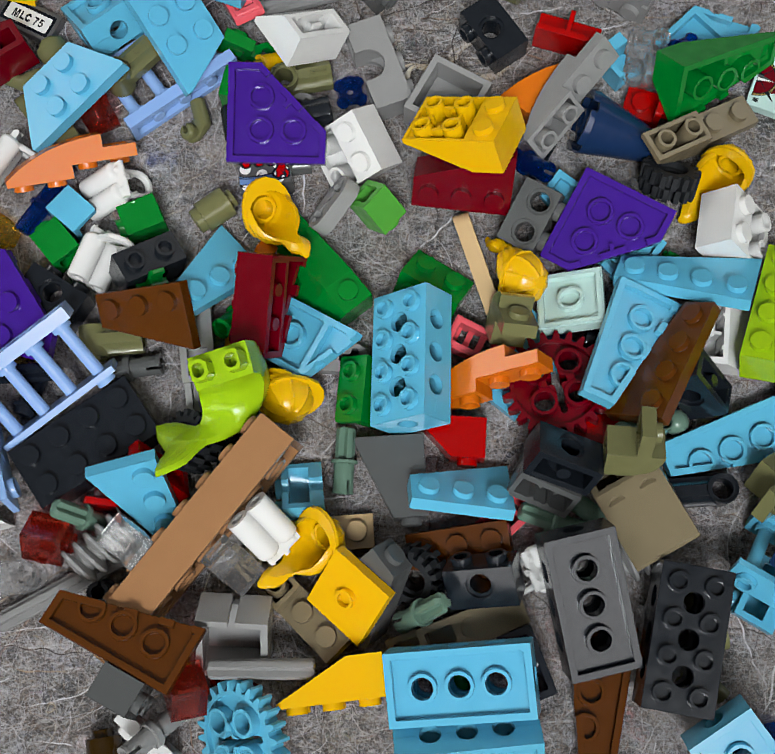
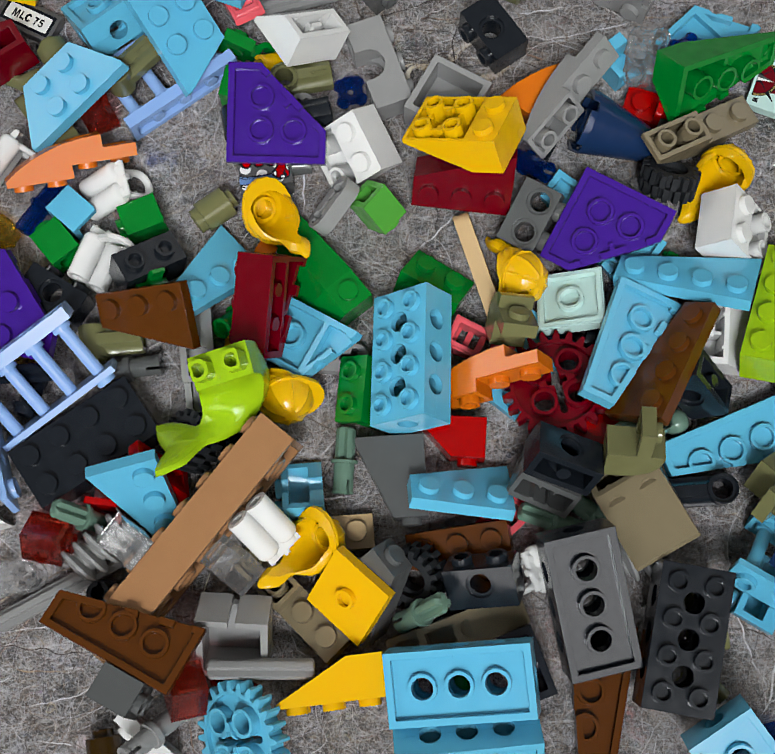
olive arm [180,98,211,143] -> none
red panel [532,10,602,57] -> none

